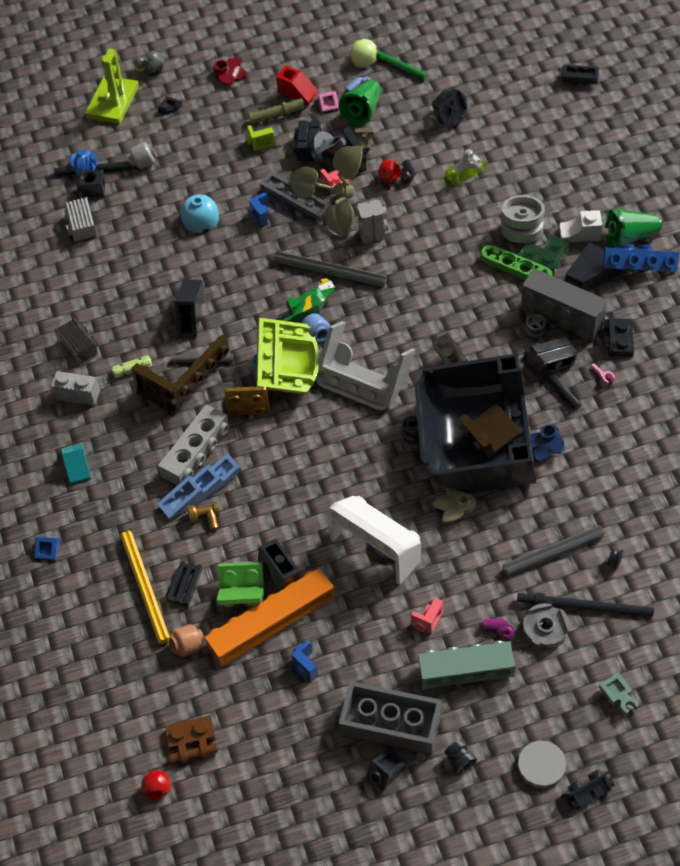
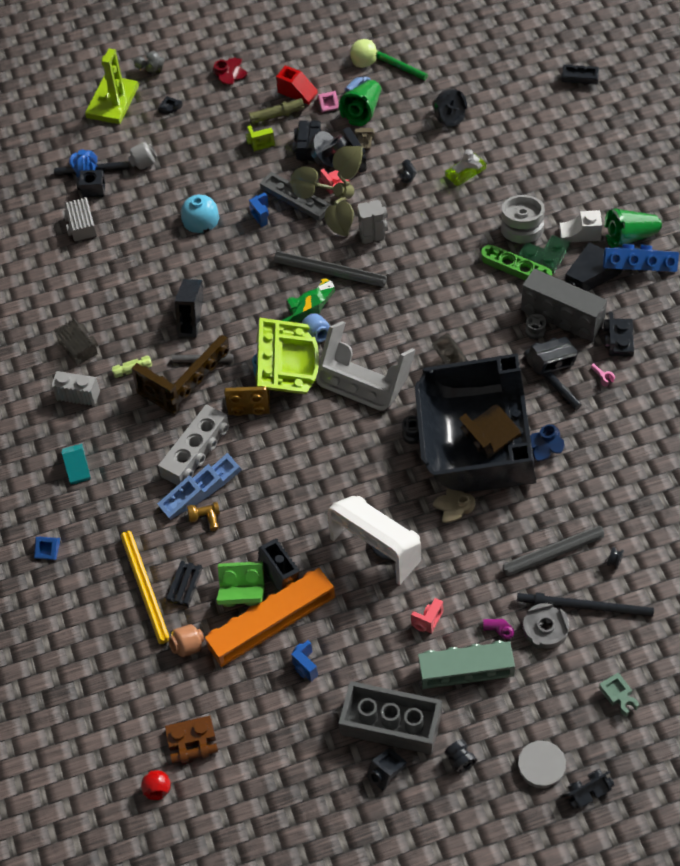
red piece [377,159,401,184] -> none

